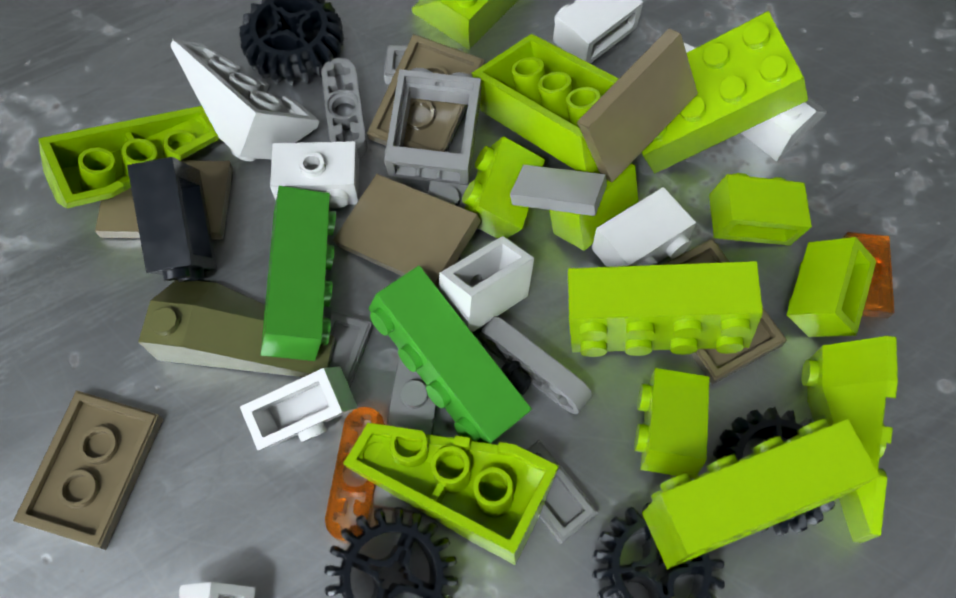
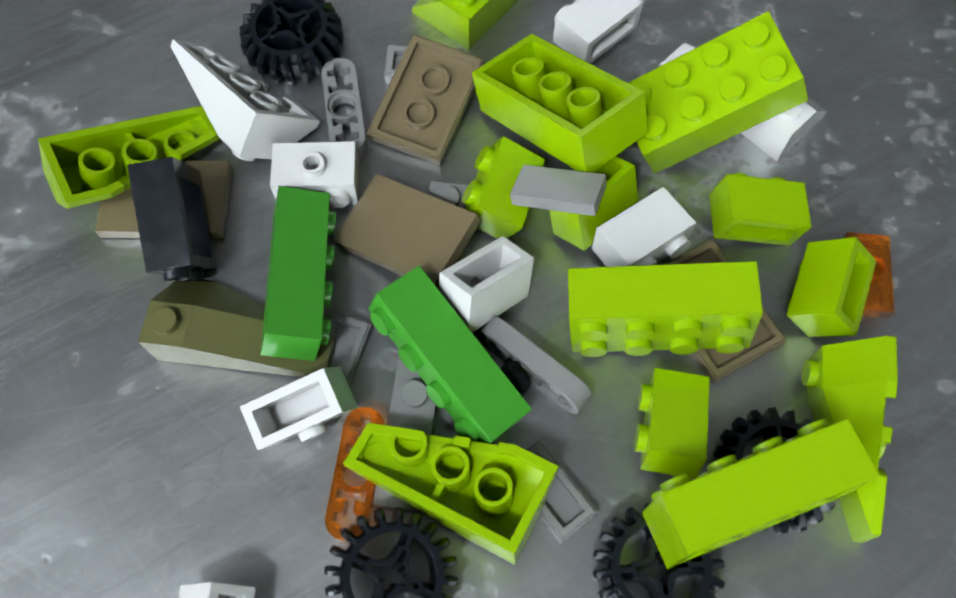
dark tan tile [13,390,163,550] -> none
light grey window [384,68,481,185] -> none
dark tan tile [577,28,698,182] -> none

